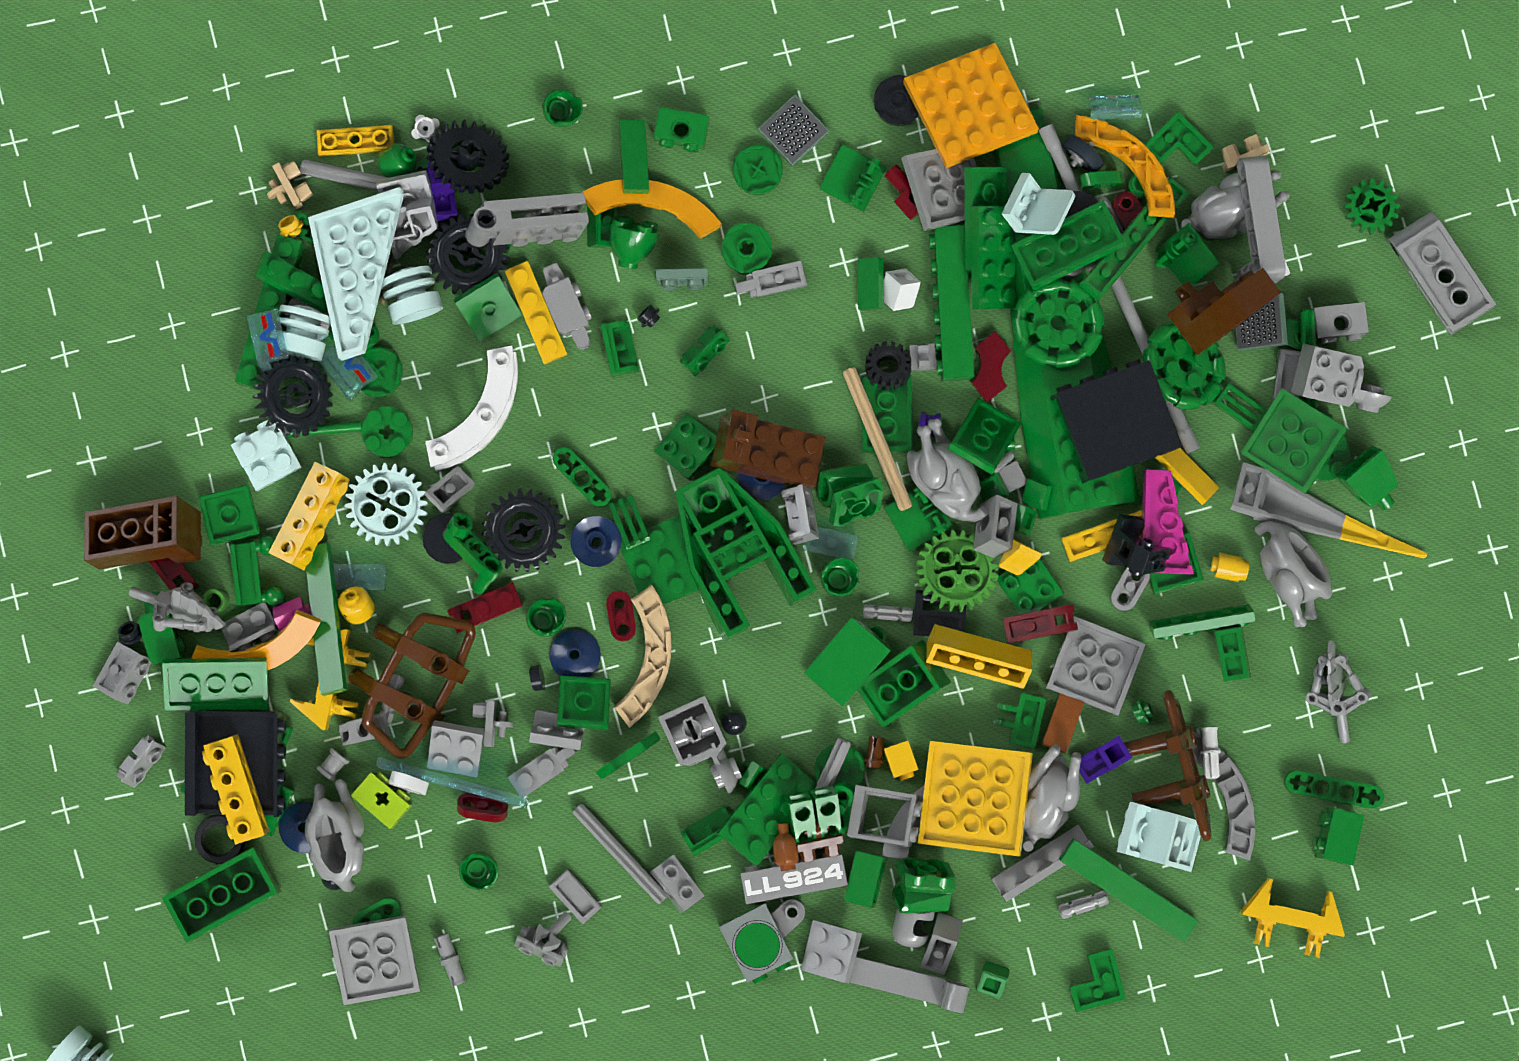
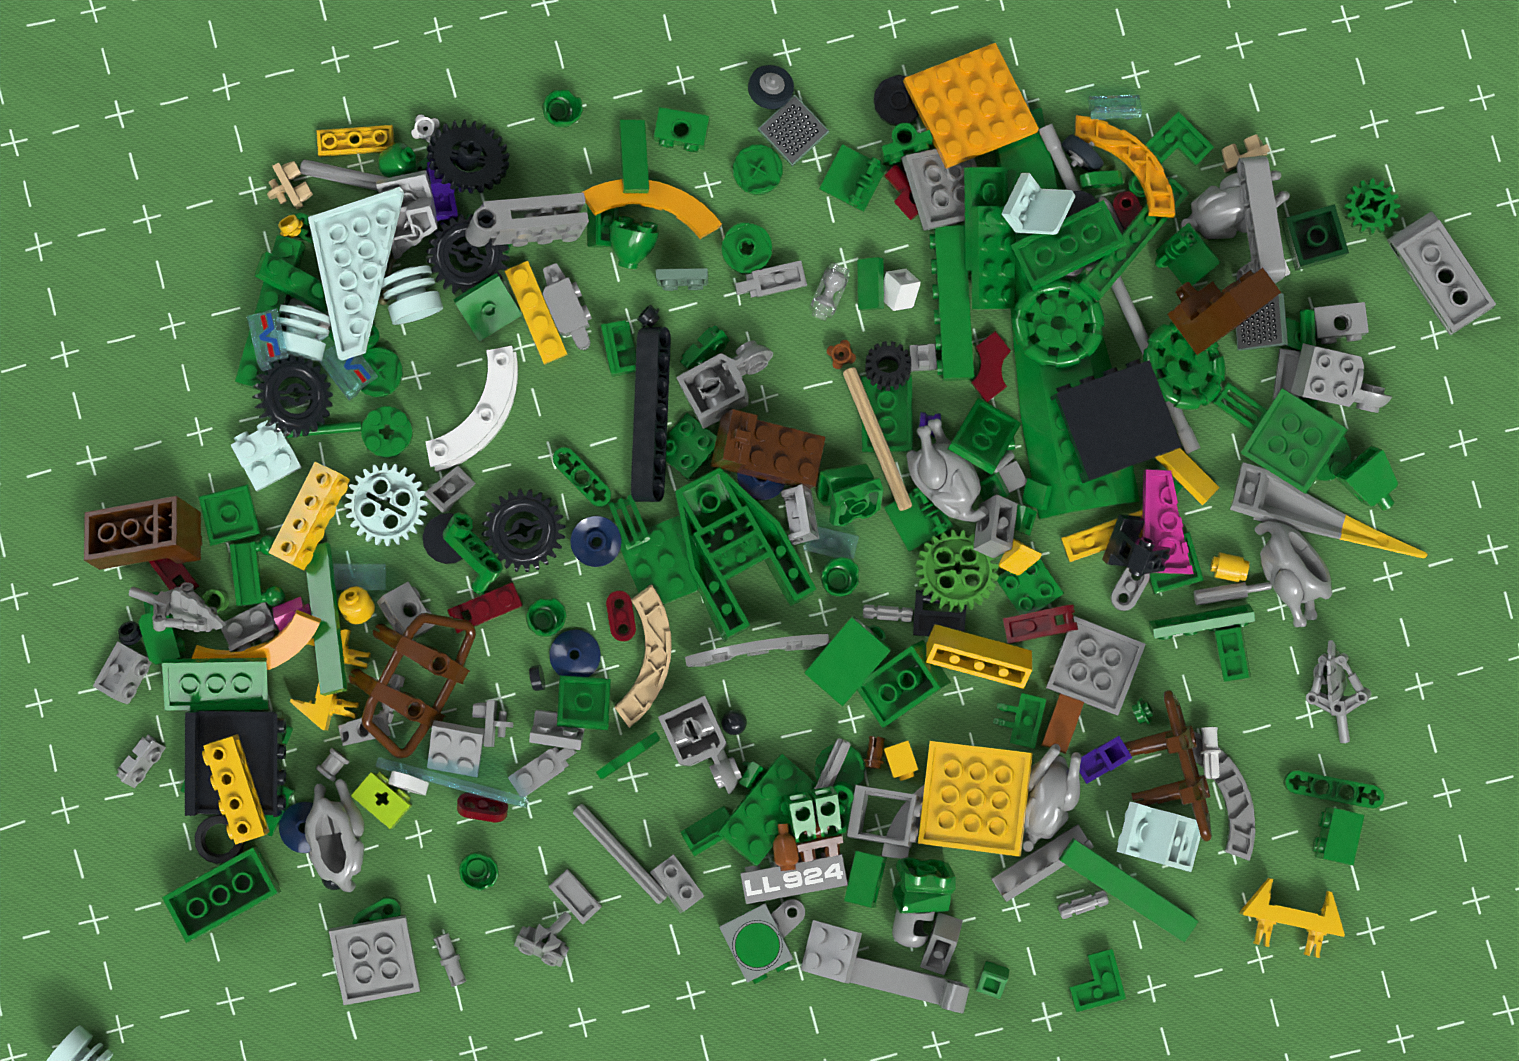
none -> light grey brick [377,582,435,640]
none -> black beam [631,327,671,502]
none -> light grey brick [676,341,773,429]
none -> light grey tile [685,634,830,667]
none -> black wheel [748,65,794,109]
none -> clear piece [809,263,850,321]
none -> dark orange plate [827,340,856,369]
none -> green plate [880,123,933,166]
none -> light grey axle [1194,582,1272,605]
none -> dark green brick [1281,204,1349,271]

